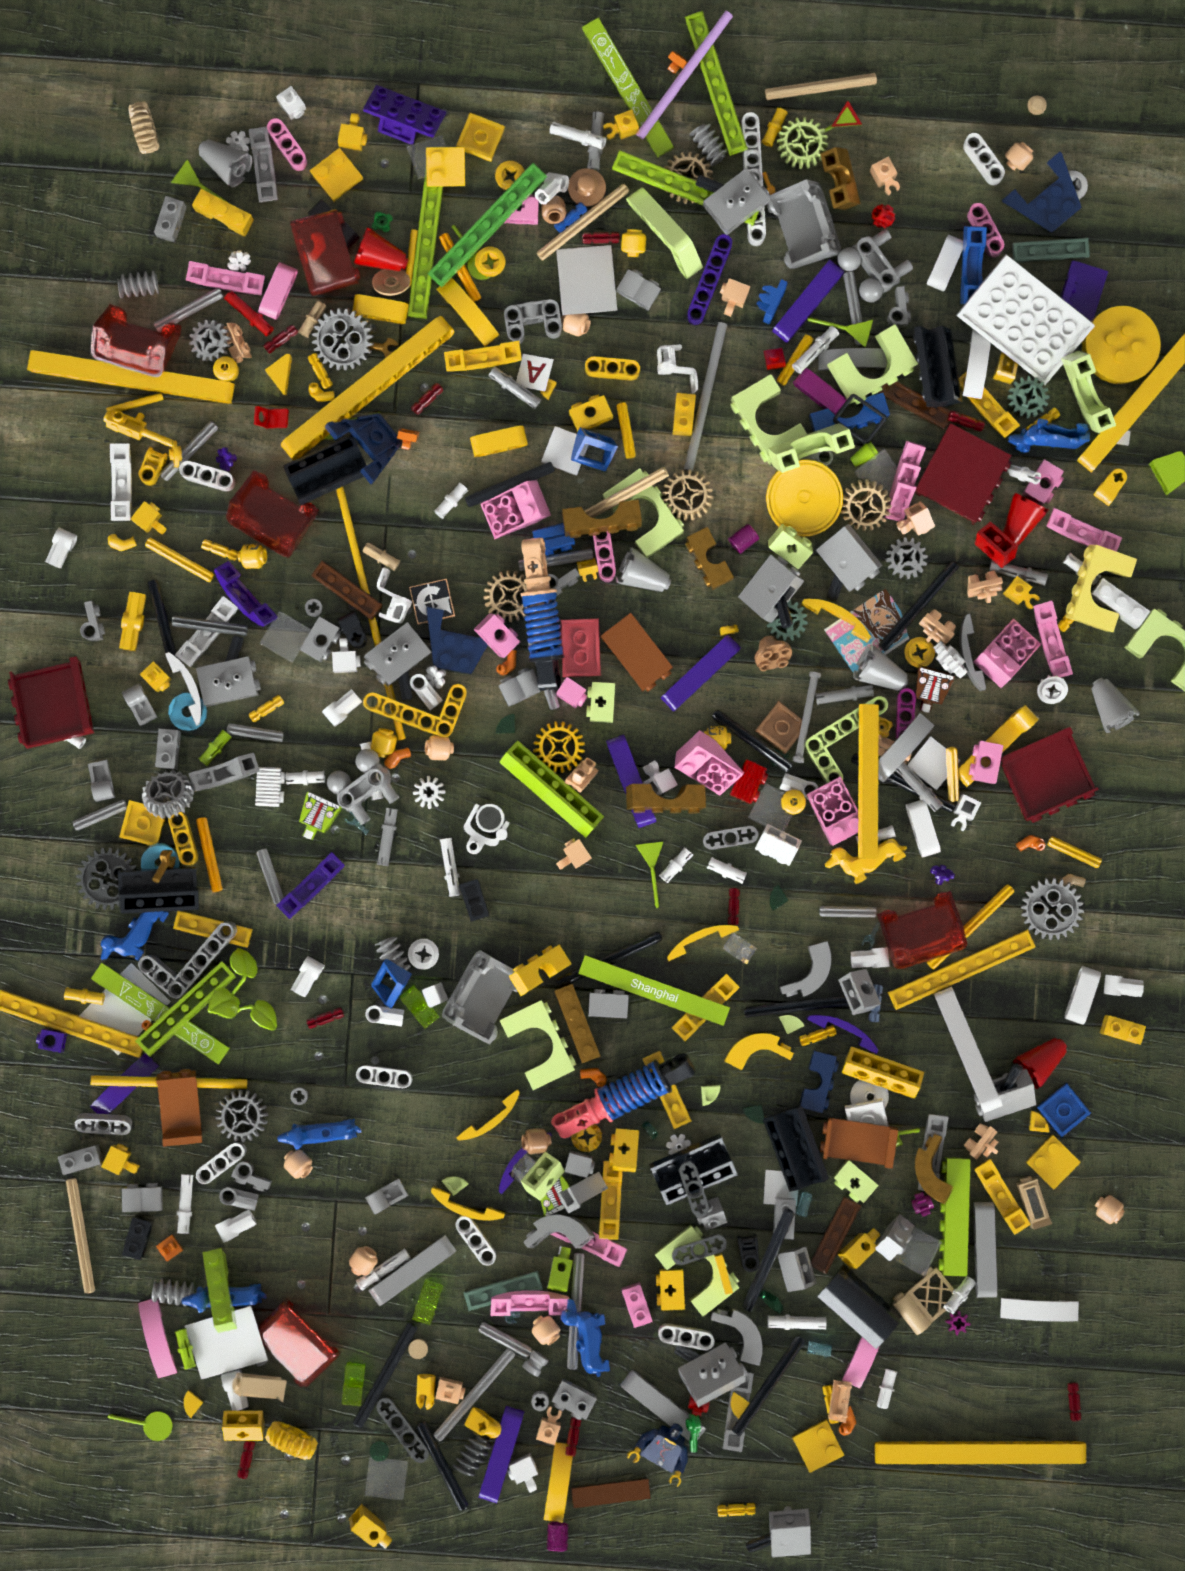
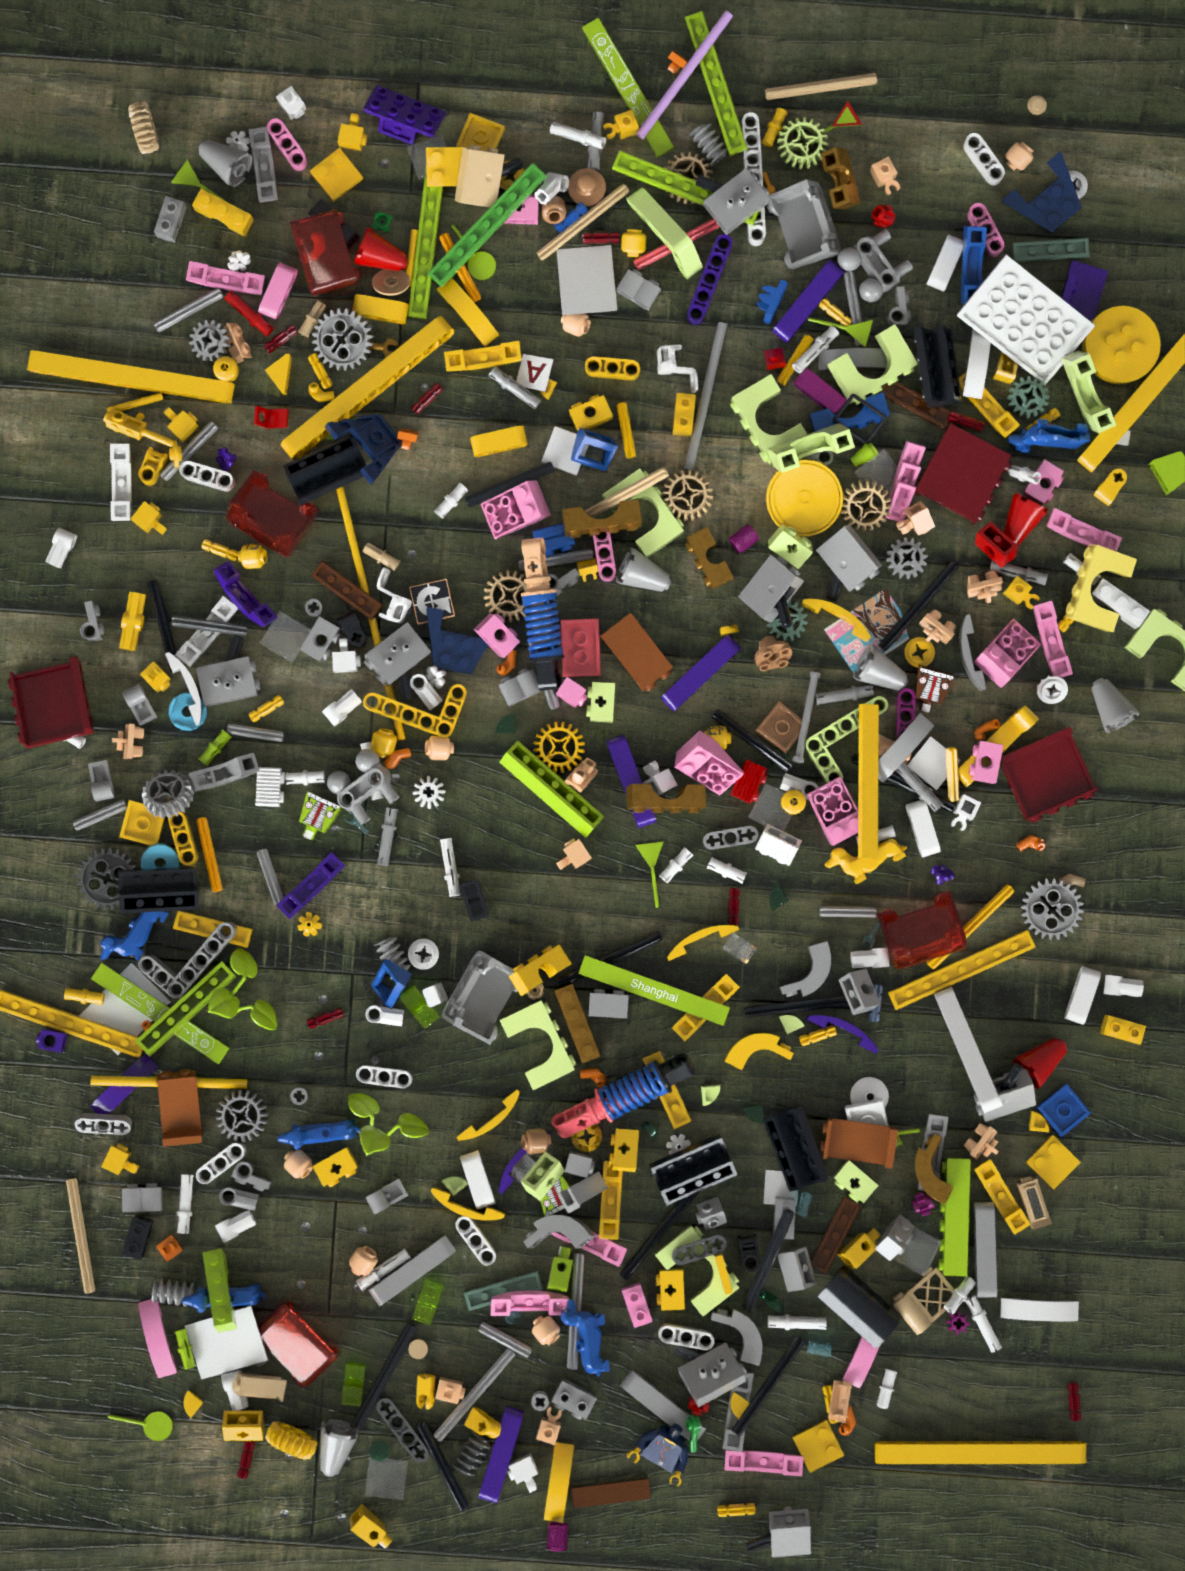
light grey brick [58,1144,104,1175] -> none
clear red windscreen [91,304,181,377] -> none
yellow arm [108,534,137,551] -> none
light grey piece [118,270,159,299] -> none
yellow axle [145,538,214,582] -> none
pearl gold bar [152,850,176,883] -> none
light grey brick [155,729,181,770] -> none
white piece [291,956,325,997] -> none
white piece [464,804,510,854] -> none
yellow gear [475,247,505,277] -> none
light grey beam [504,299,562,344] -> none
light grey wheel [522,1350,549,1377] -> none
dark red axle [565,1417,581,1456] -> none
dark grey beam [679,1161,709,1217] -> none
light nougat brick [720,278,750,317] -> none
dark blue arch [799,1050,839,1113] -> none
yellow brick [841,1046,924,1098] -> none
yellow plate [879,716,893,738] -> none
white gear [933,641,968,678] -> none
yellow axle [1047,836,1102,868] -> none
light nougat head [1095,1195,1125,1224] -> none
none -> light nougat hips [112,724,144,759]
none -> yellow brick [163,407,199,443]
none -> yellow plant [298,912,322,937]
none -> yellow brick [312,1146,359,1187]
none -> light grey cone [320,1419,359,1477]
none -> lime plant [348,1093,430,1155]
none -> tan piece [454,145,523,207]
none -> white beam [460,1150,496,1210]
none -> tan plate [526,983,544,1000]
none -> black axle [620,1192,699,1281]
none -> coral axle [634,219,719,270]
none -> bright pink slope [724,1450,803,1476]
none -> yellow axle [819,298,852,326]
none -> white pin [965,1295,1002,1353]
none -> orange arm [974,719,1000,741]

